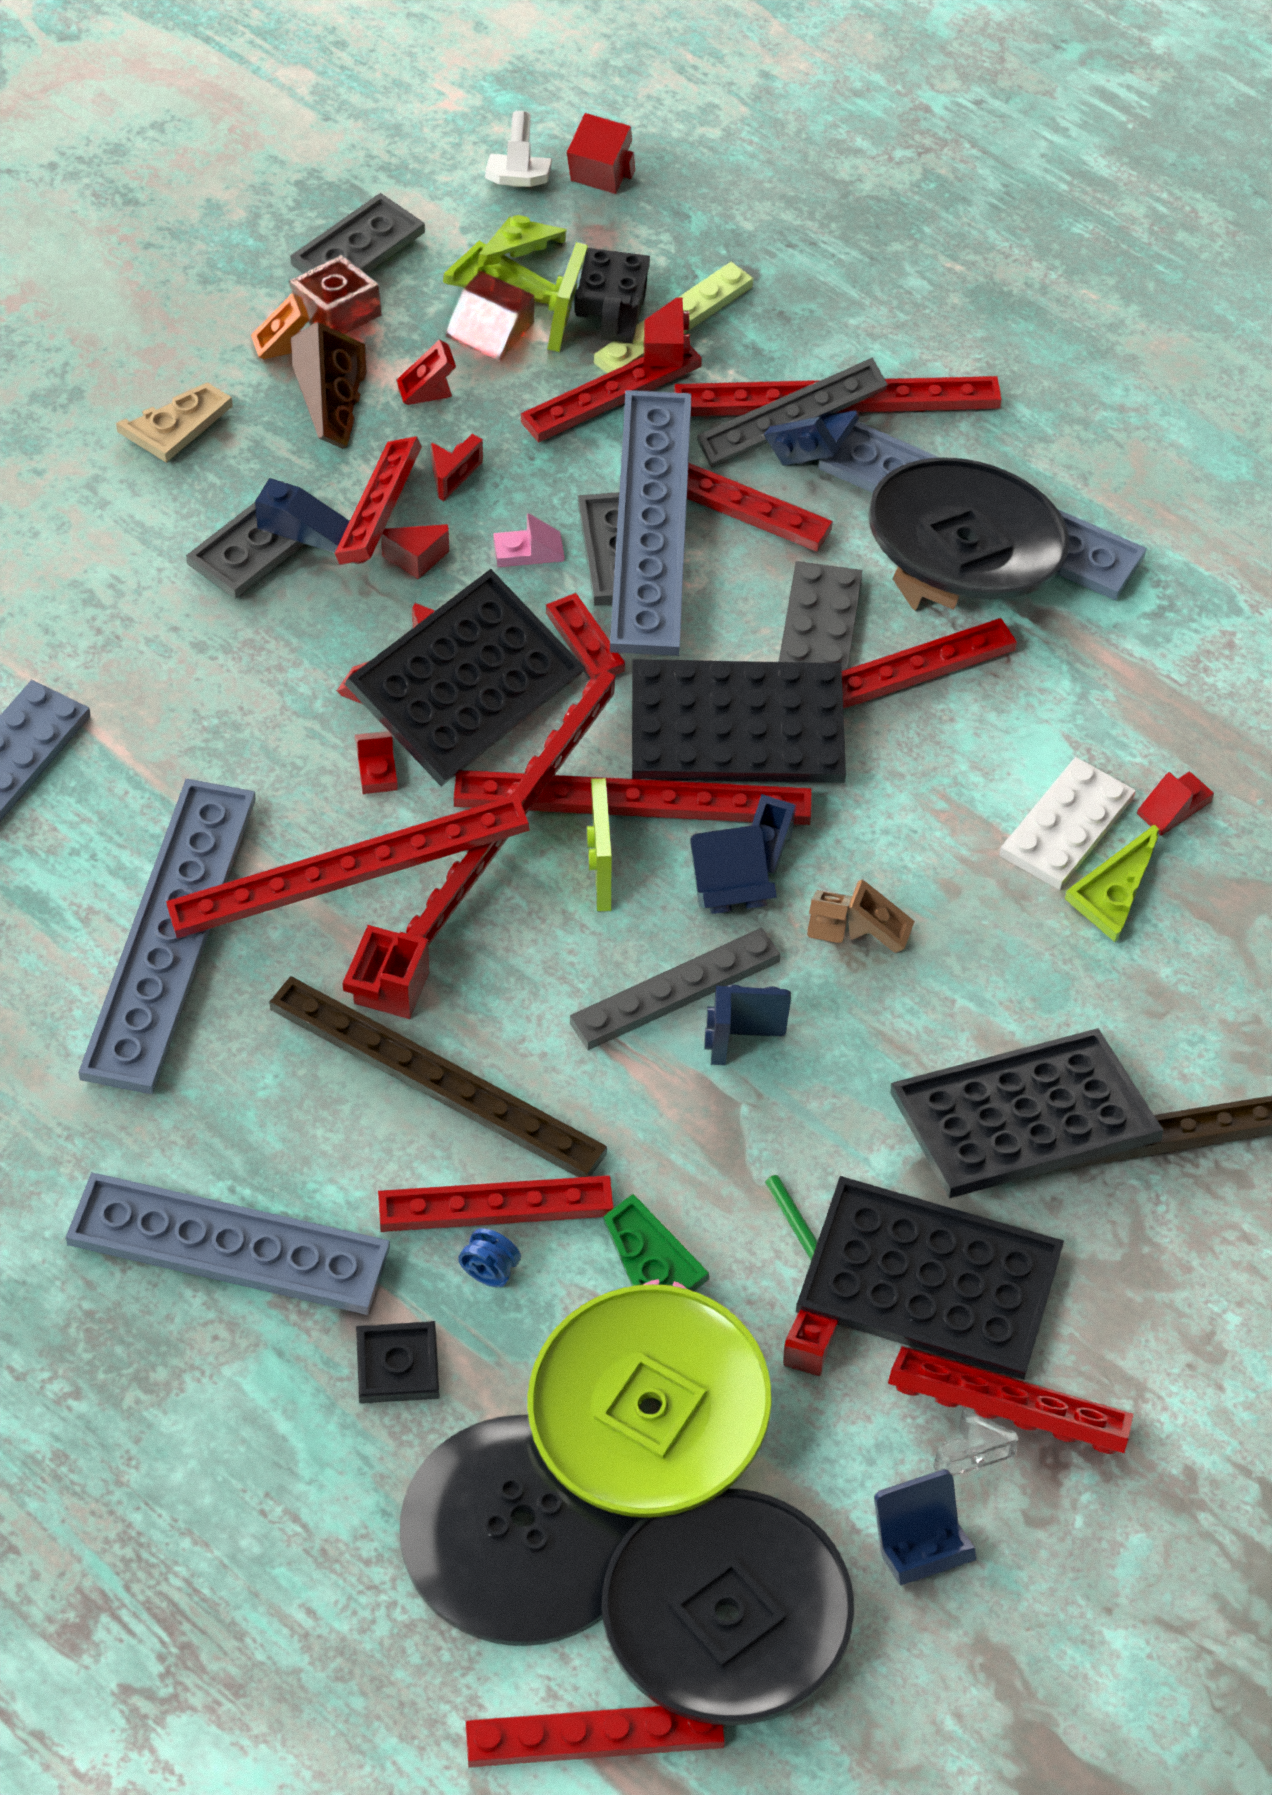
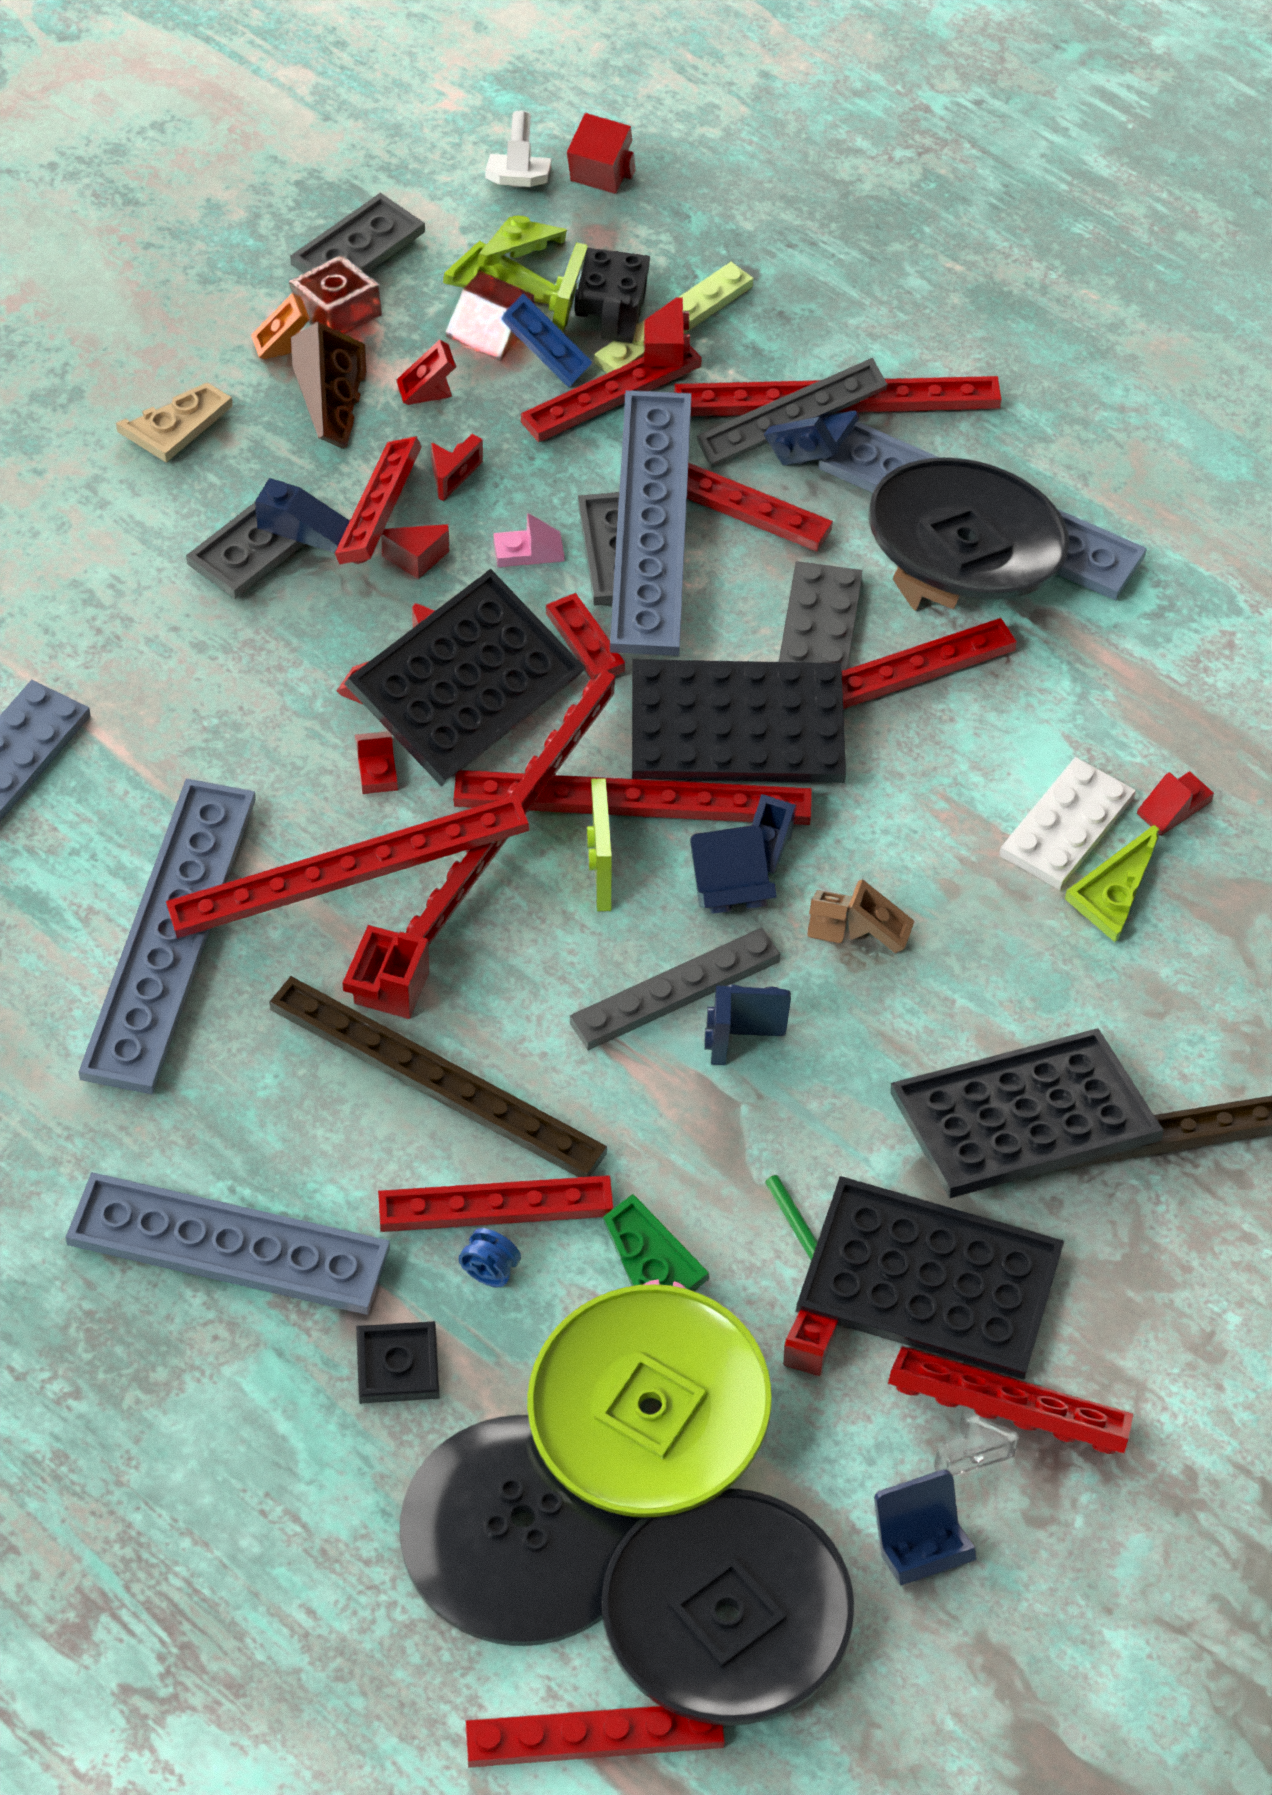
none -> blue plate [499,293,593,388]

